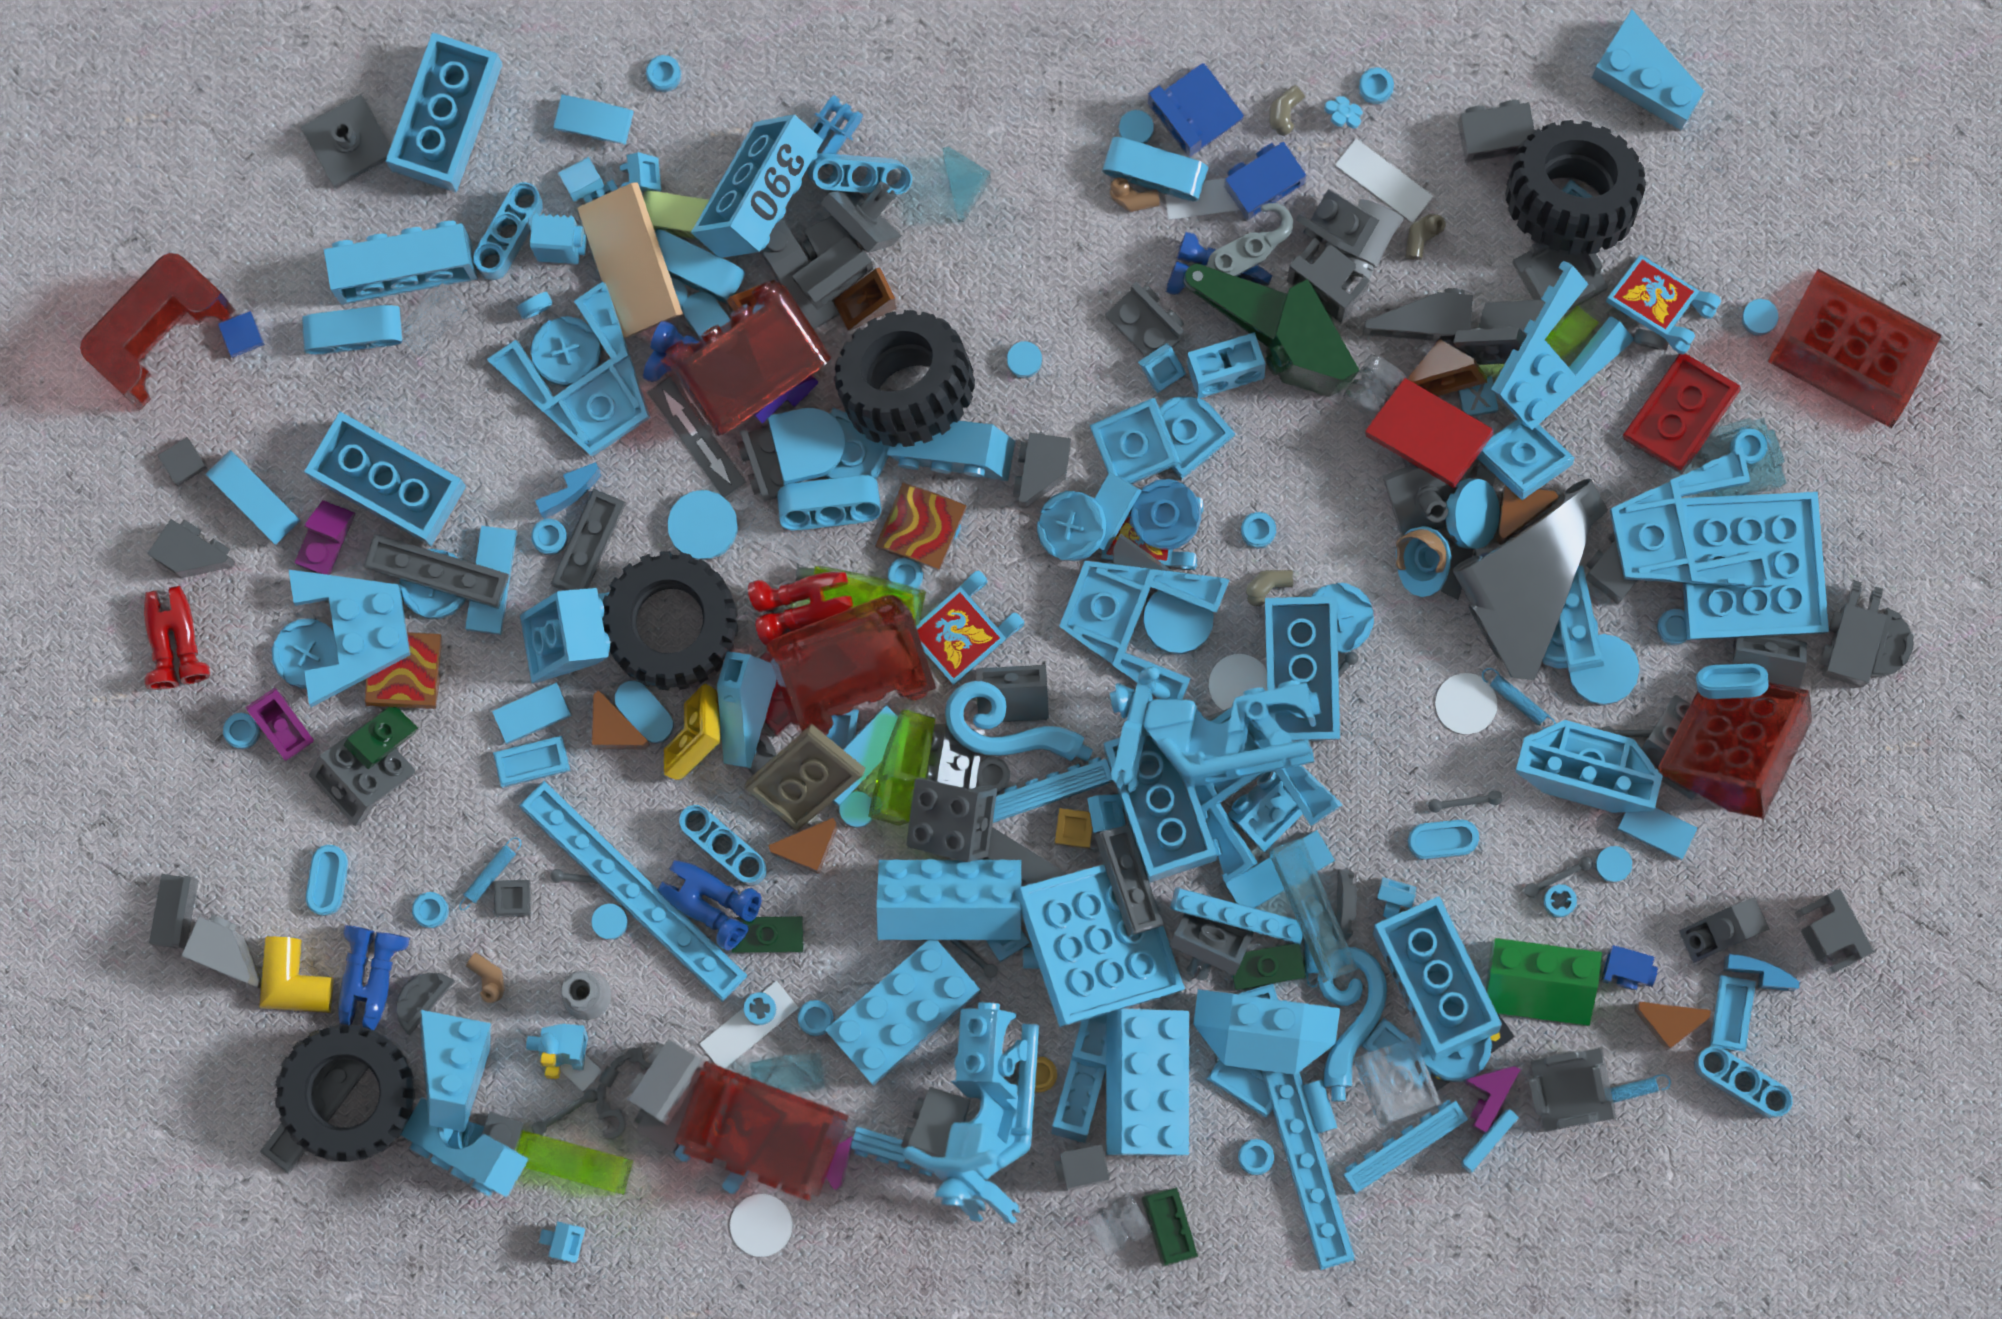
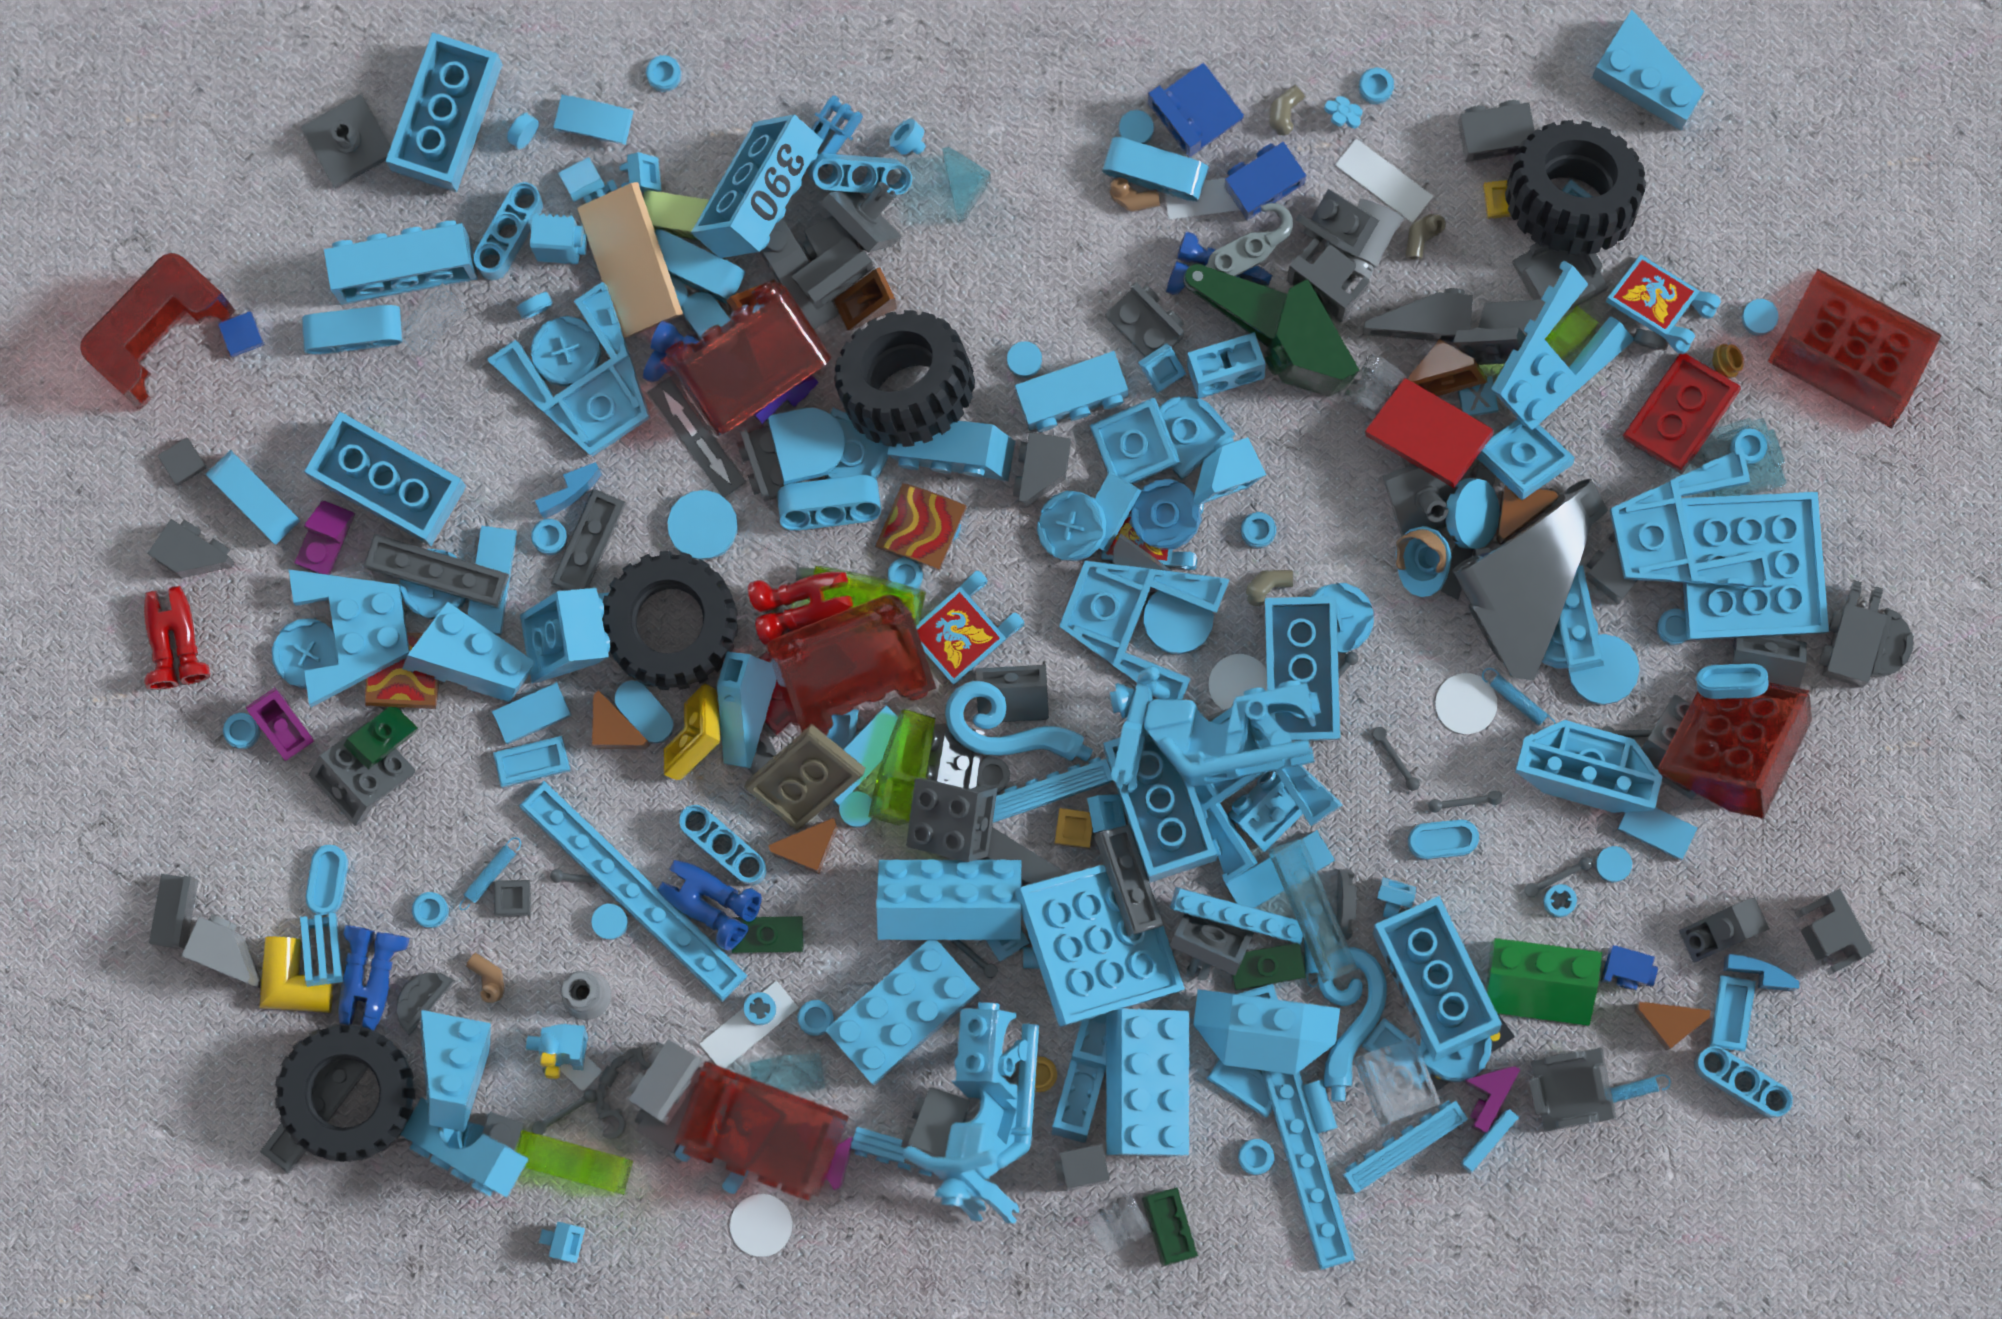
none -> medium azure tile [300,912,343,987]
none -> medium azure wedge [402,602,535,702]
none -> medium azure tile [507,113,539,149]
none -> medium azure tile [889,118,926,155]
none -> medium azure brick [1015,351,1128,432]
none -> medium azure slope [1193,437,1266,506]
none -> dark grey hinge [1373,727,1420,791]
none -> yellow tile [1483,180,1511,219]
none -> pearl gold plate [1712,344,1744,379]

